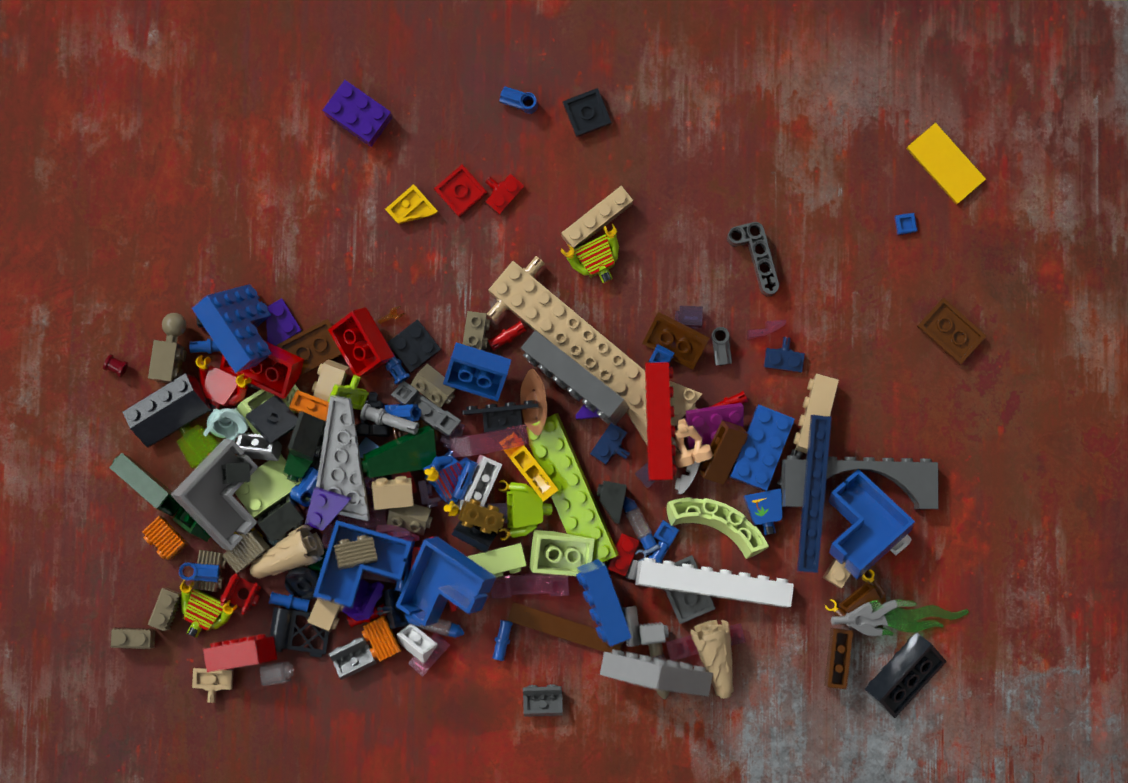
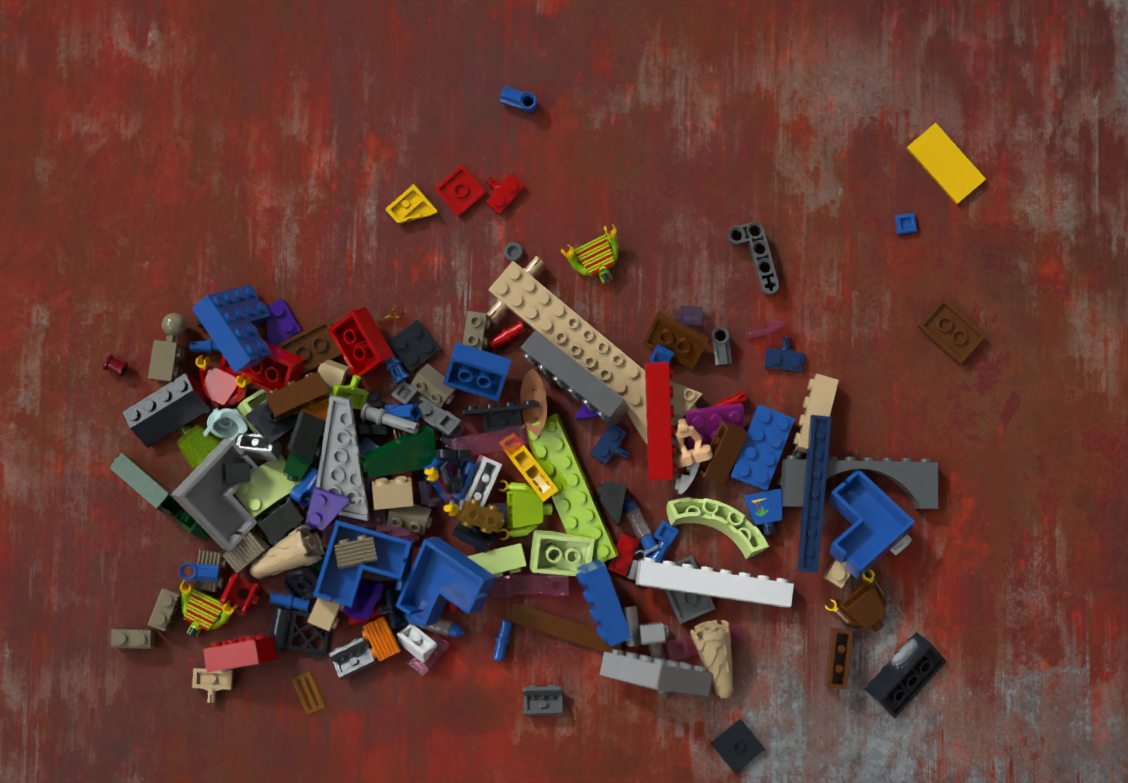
orange brick [142,516,188,560] -> none
clear brick [260,661,294,686] -> none
dark purple brick [323,80,393,147] -> none
tan brick [561,186,633,249] -> none
black plate [562,88,612,138] -> none
clear purple brick [634,462,655,489] -> none
piece [831,599,969,636] -> none
none -> reddish brown brick [266,372,330,422]
none -> clear yellow tile [291,671,325,715]
none -> black piece [435,449,471,494]
none -> dark grey tile [504,242,523,262]
none -> black plate [710,718,765,774]

